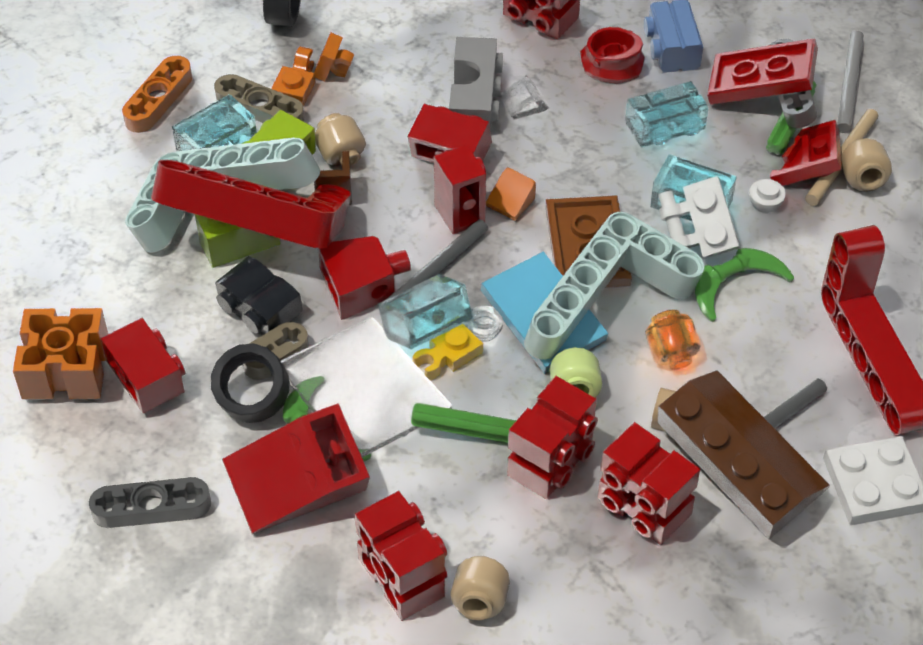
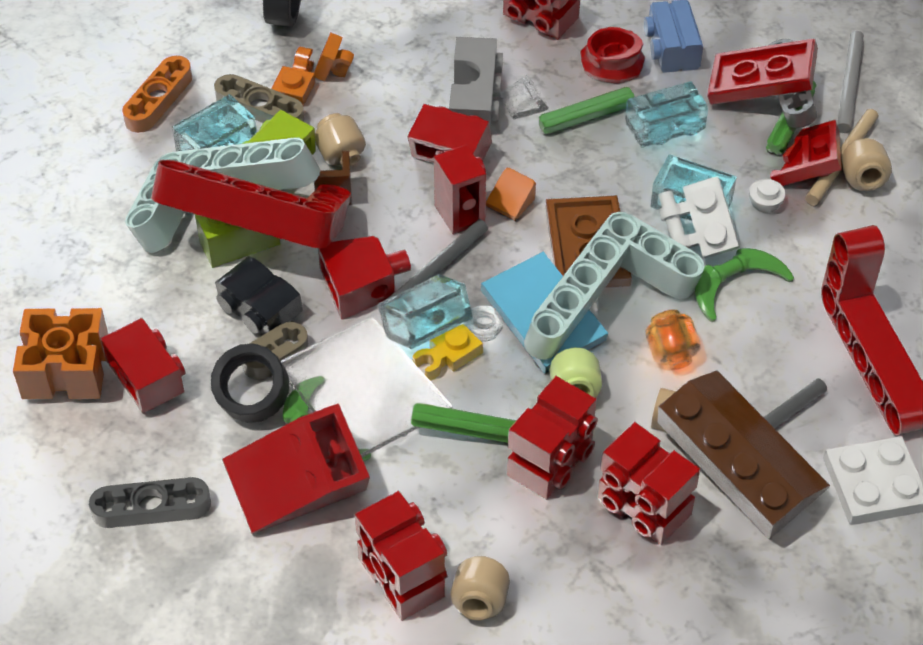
none -> bright green axle [539,87,635,134]

